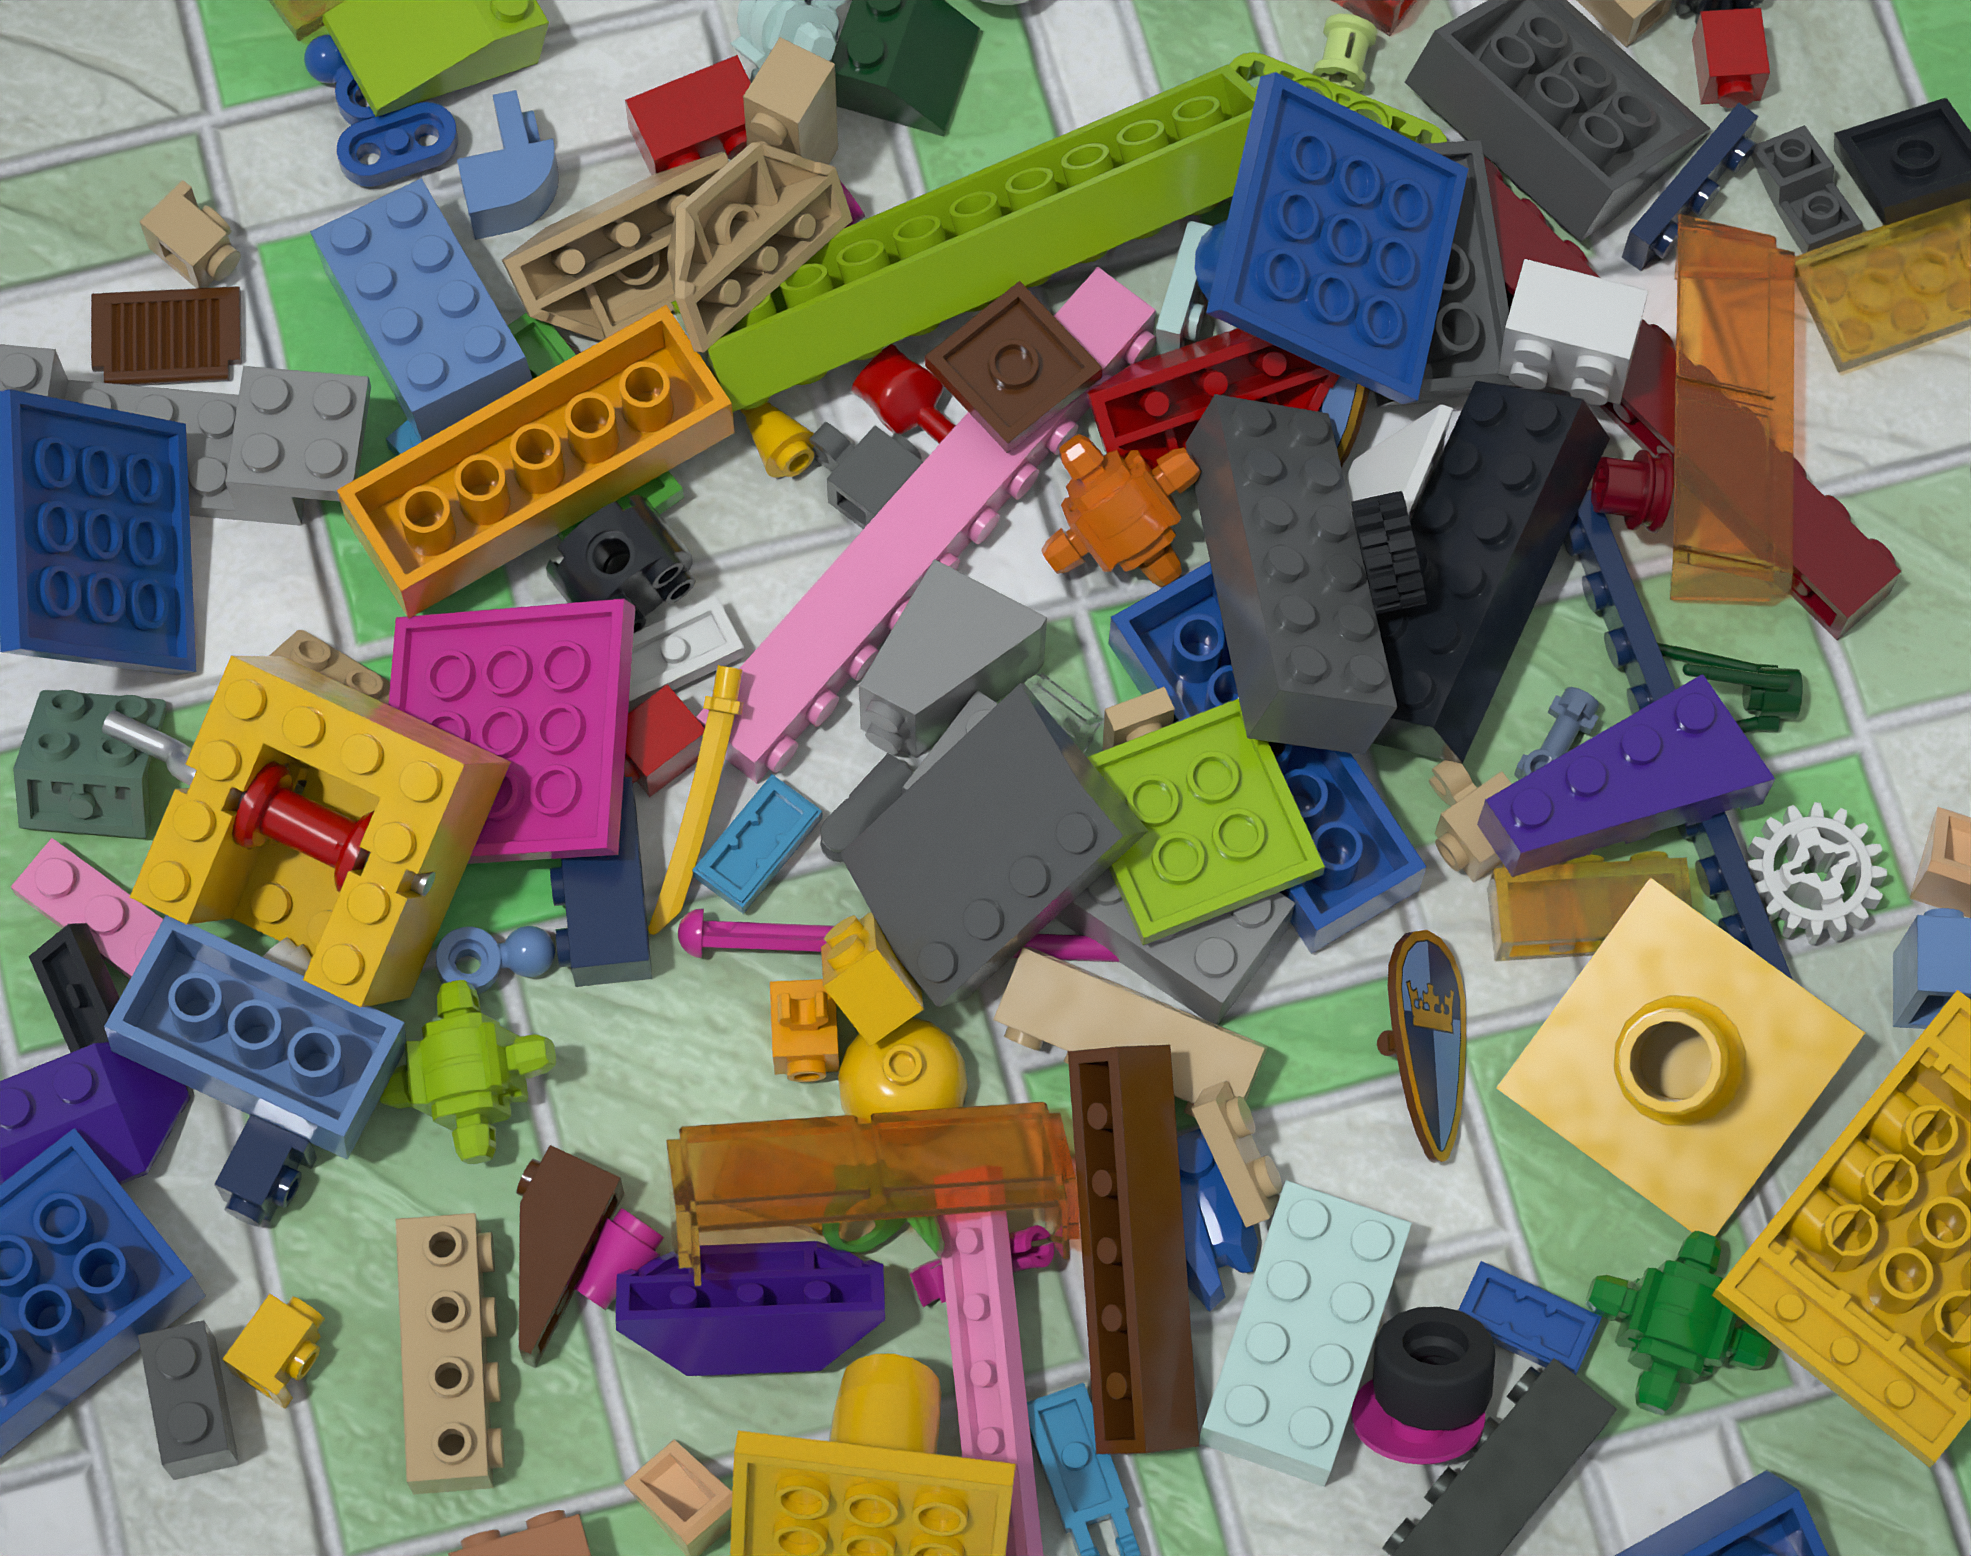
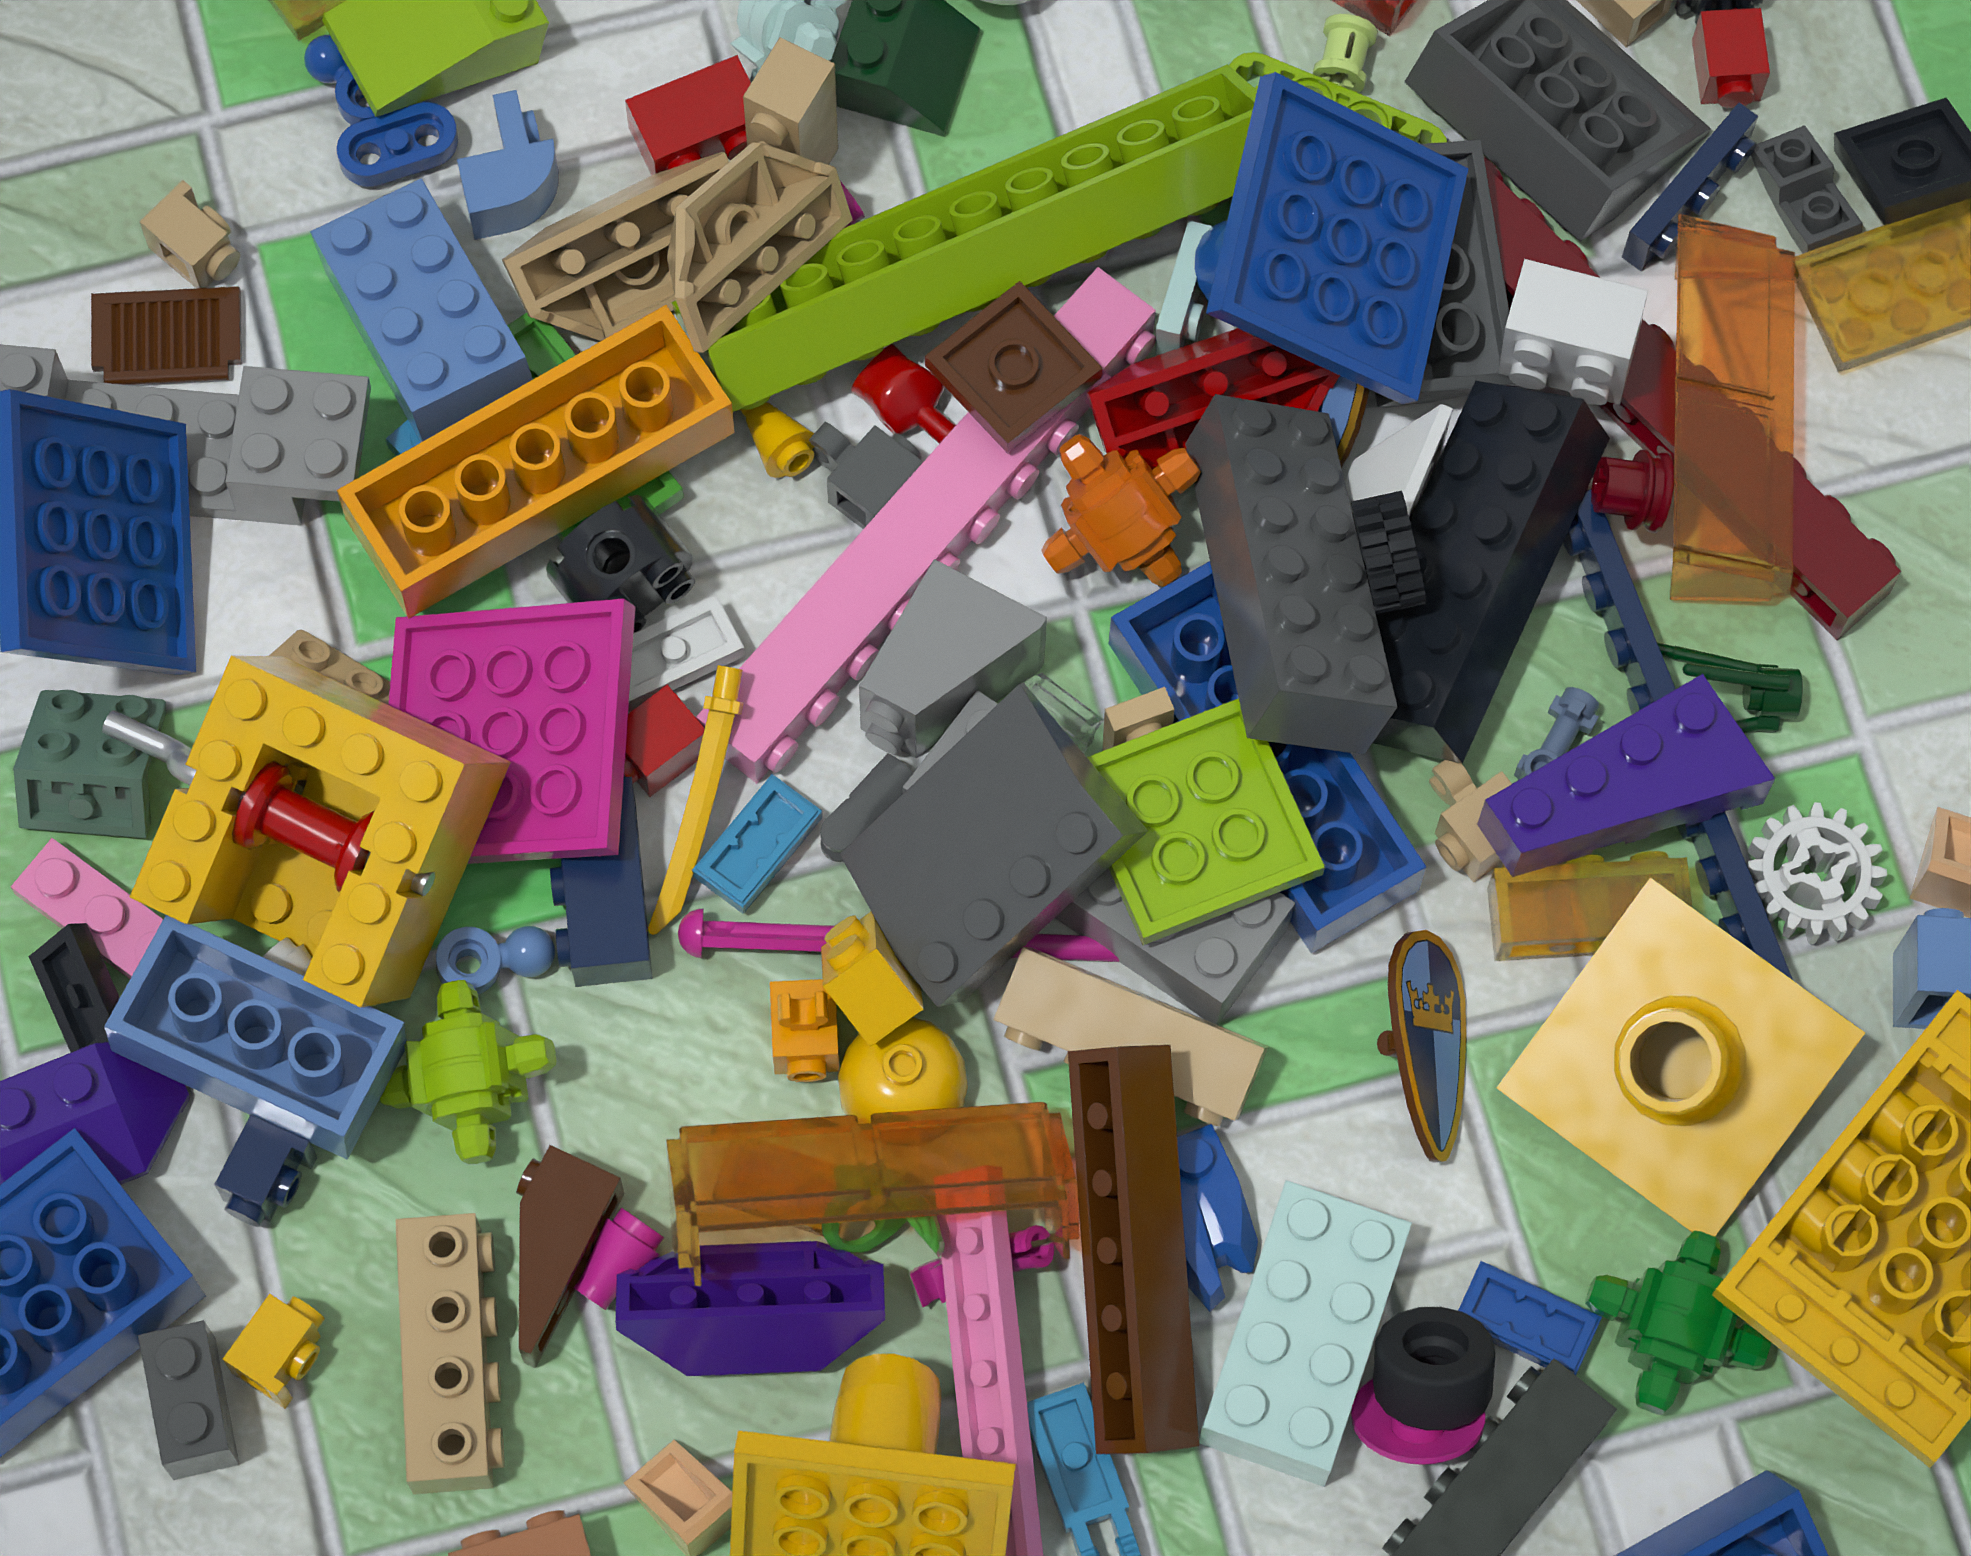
tan plate [1192,1081,1282,1227] -> none

